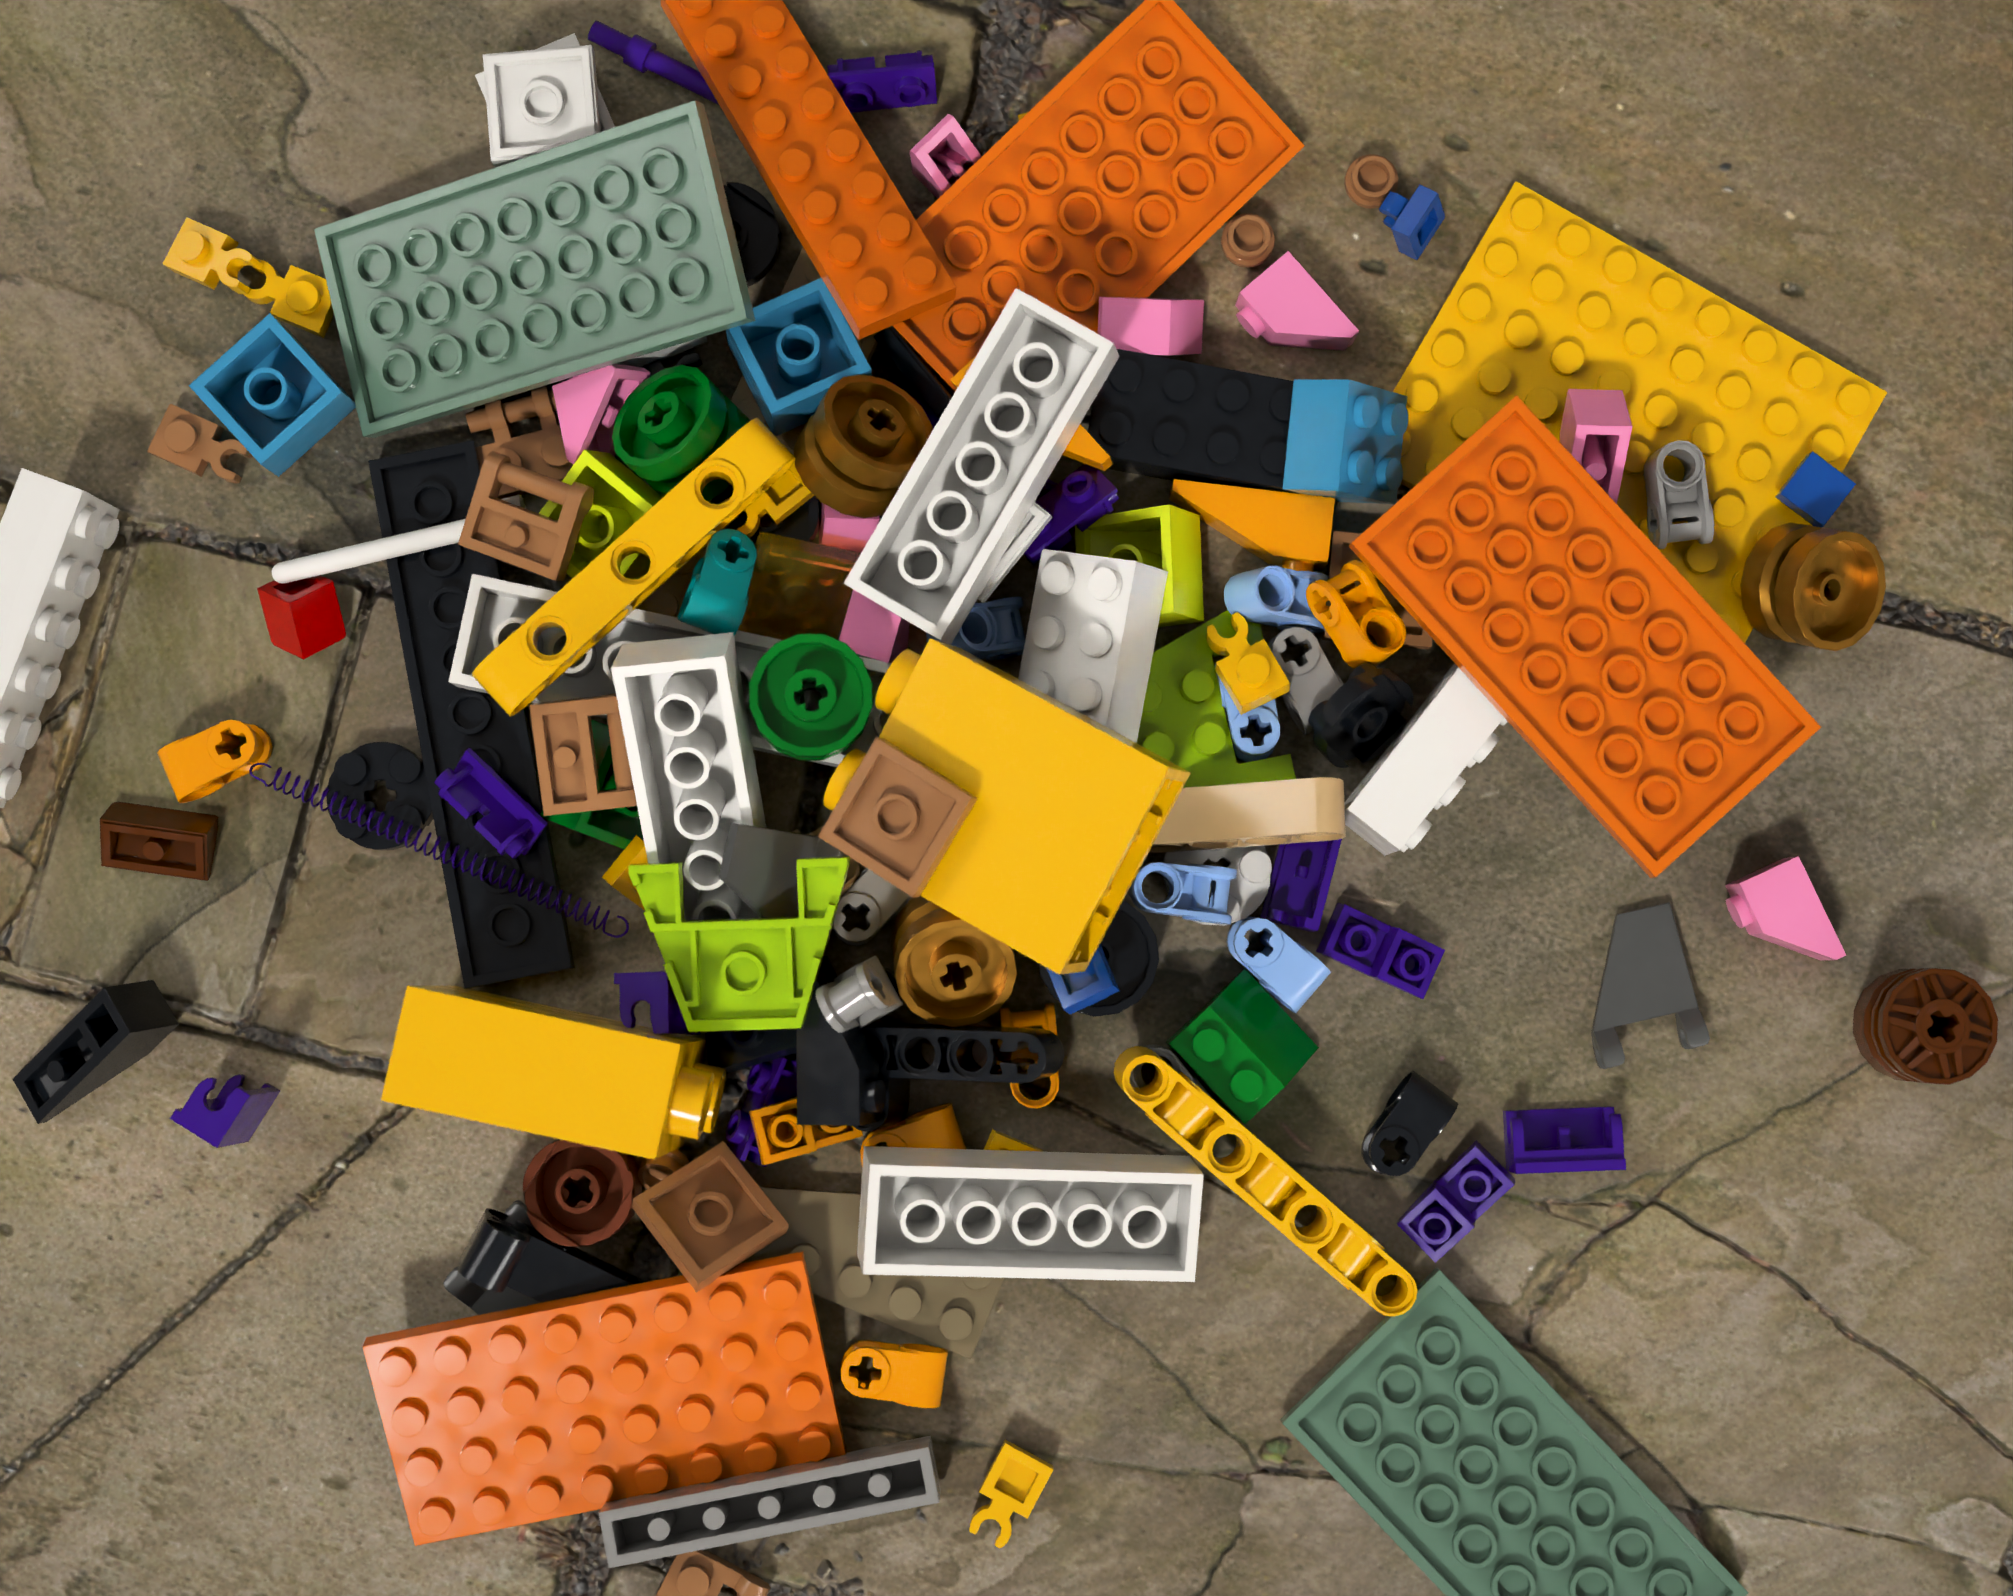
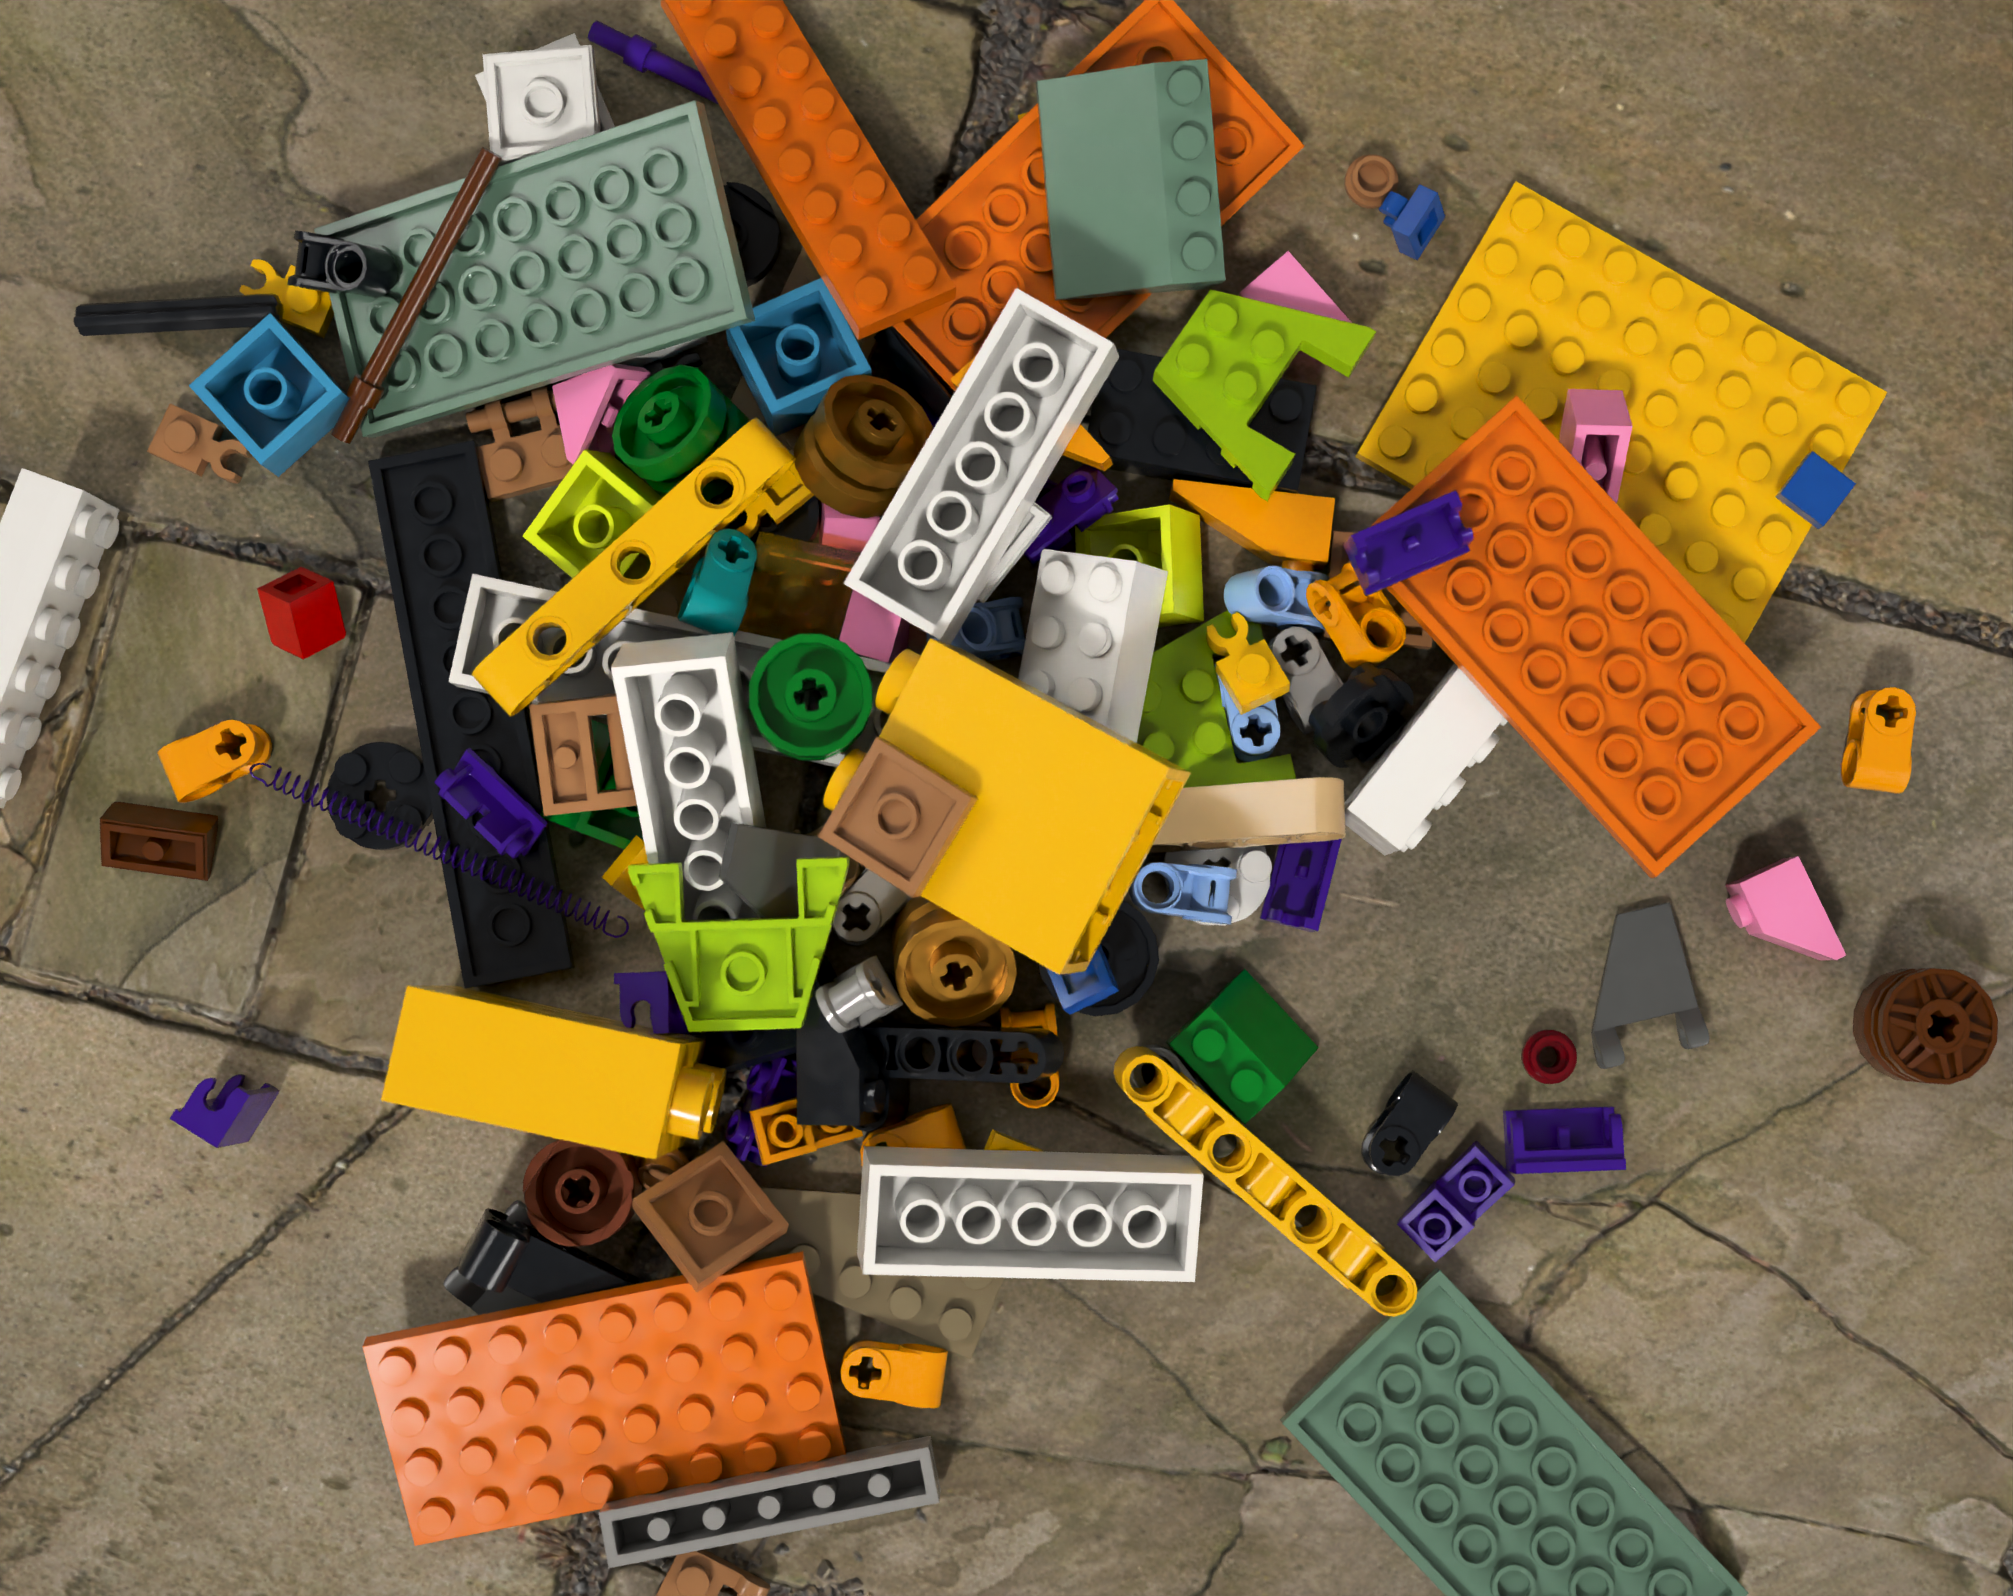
black slope [13,980,179,1124] -> none
yellow plate [162,217,263,295] -> none
white piece [272,495,526,584] -> none
medium nougat plate [458,451,594,581] -> none
dark purple hinge [827,50,937,113] -> none
bright pink slope [910,114,982,199] -> none
yellow plate [970,1439,1054,1548] -> none
bright pink slope [1098,297,1204,356] -> none
medium nougat plate [1221,213,1275,268] -> none
light blue piece [1226,916,1331,1014] -> none
dark azure brick [1282,379,1408,504] -> none
dark purple slope [1316,903,1445,999] -> none
light grey piece [1643,440,1714,549] -> none
pearl gold wheel [1740,522,1886,651] -> none
none -> black axle [73,294,284,336]
none -> black piece [287,231,397,297]
none -> reddish brown bar [331,147,502,444]
none -> sand green slope [1036,59,1226,301]
none -> lime wing [1152,289,1376,501]
none -> dark purple hinge [1343,490,1474,596]
none -> dark red plate [1521,1030,1577,1084]
none -> light orange piece [1841,687,1916,794]

